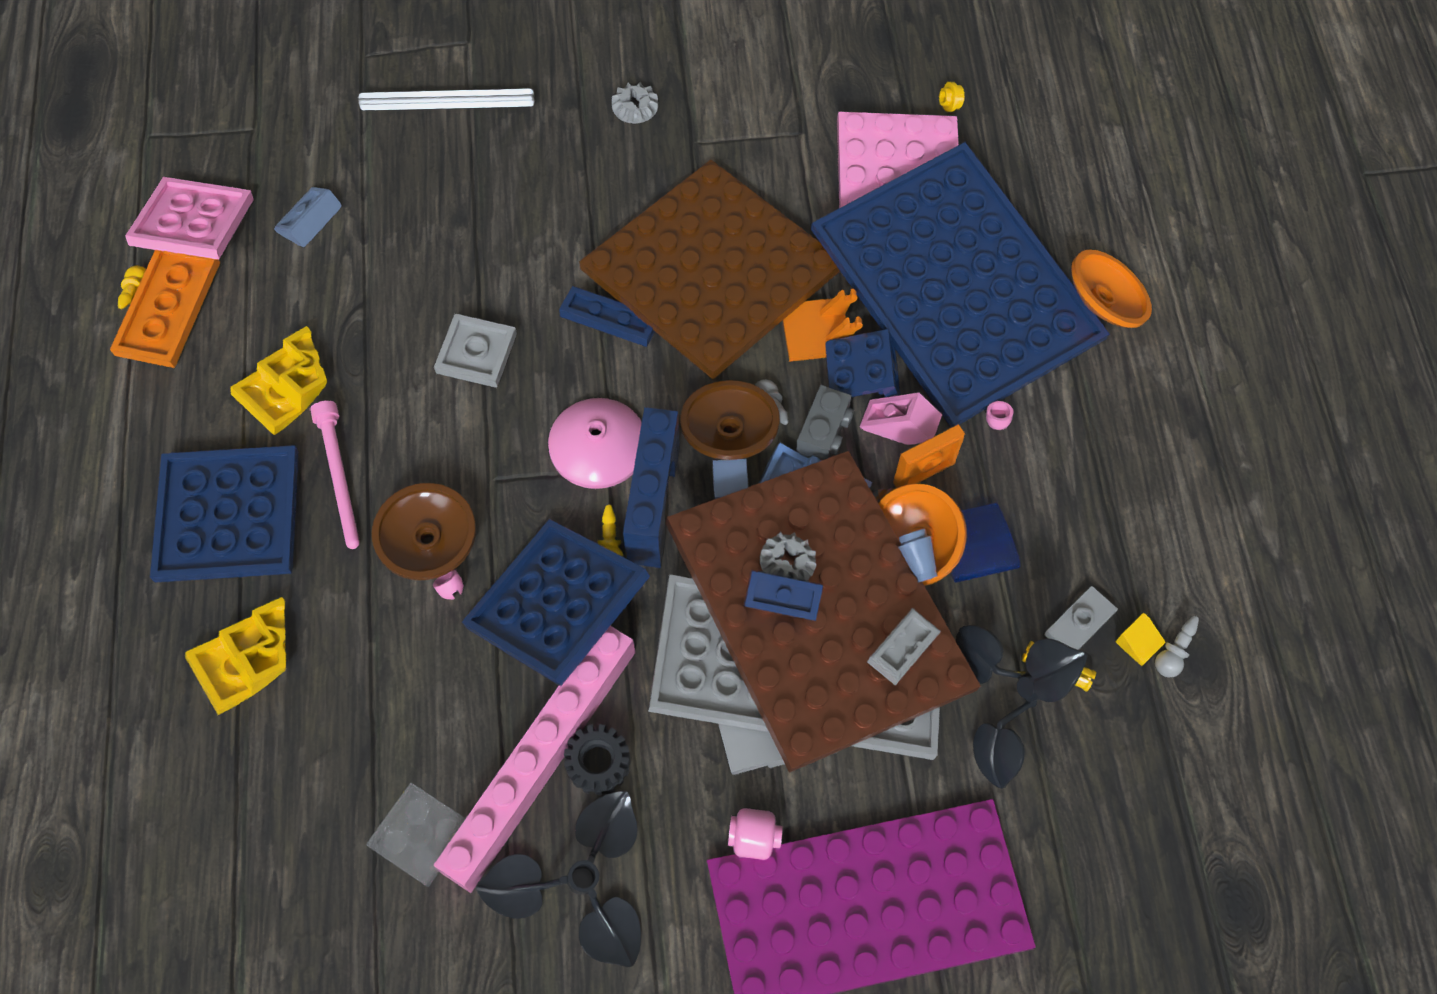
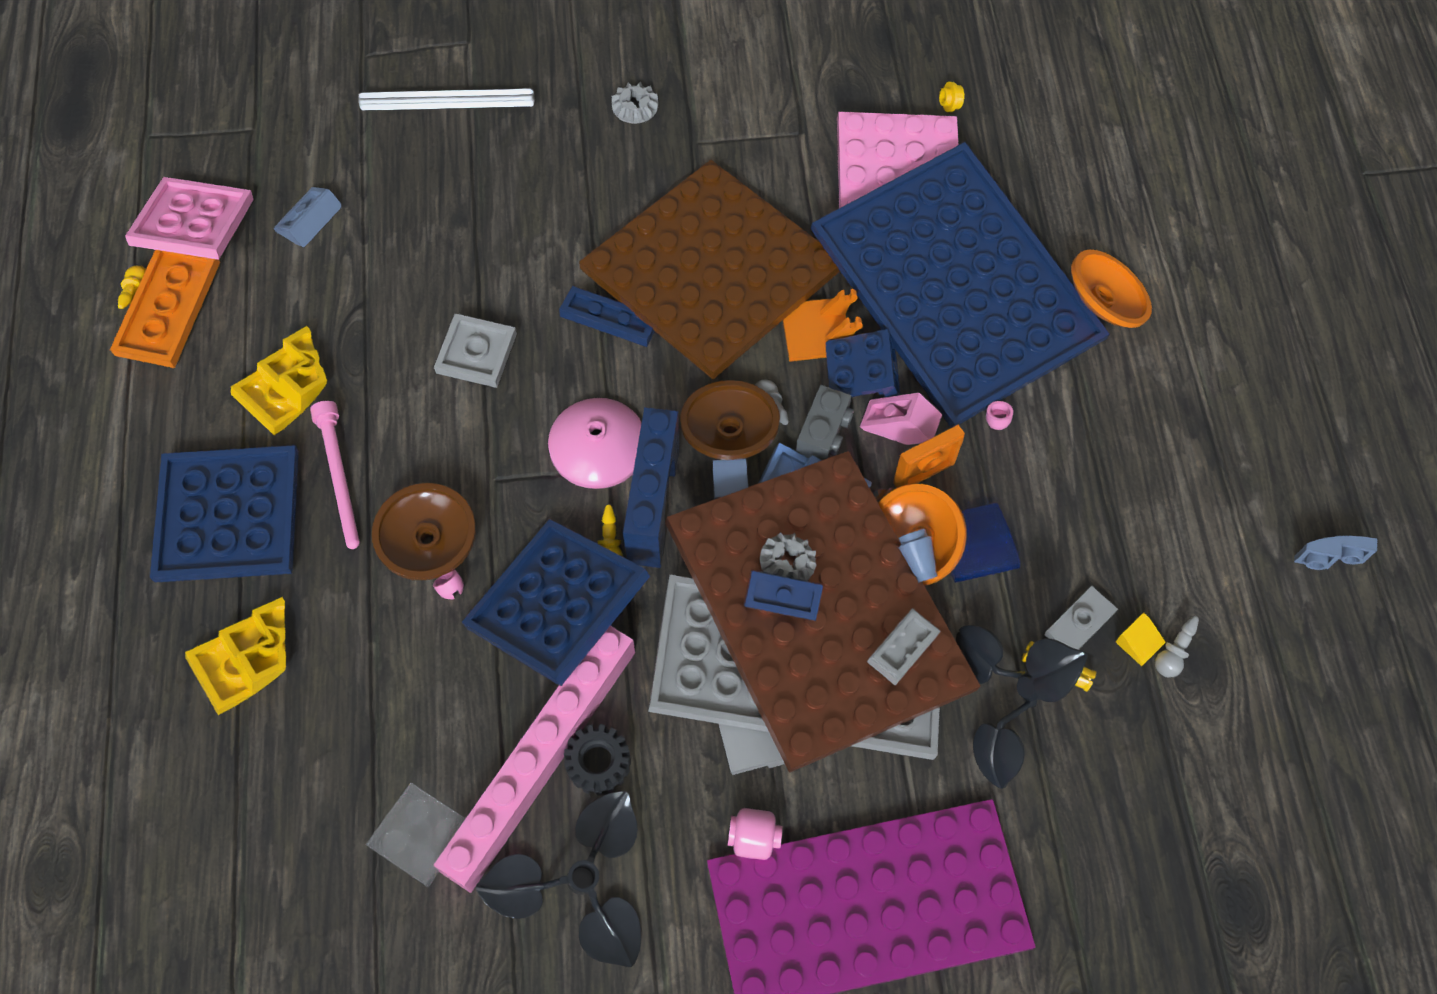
none -> sand blue slope [1294,536,1377,570]

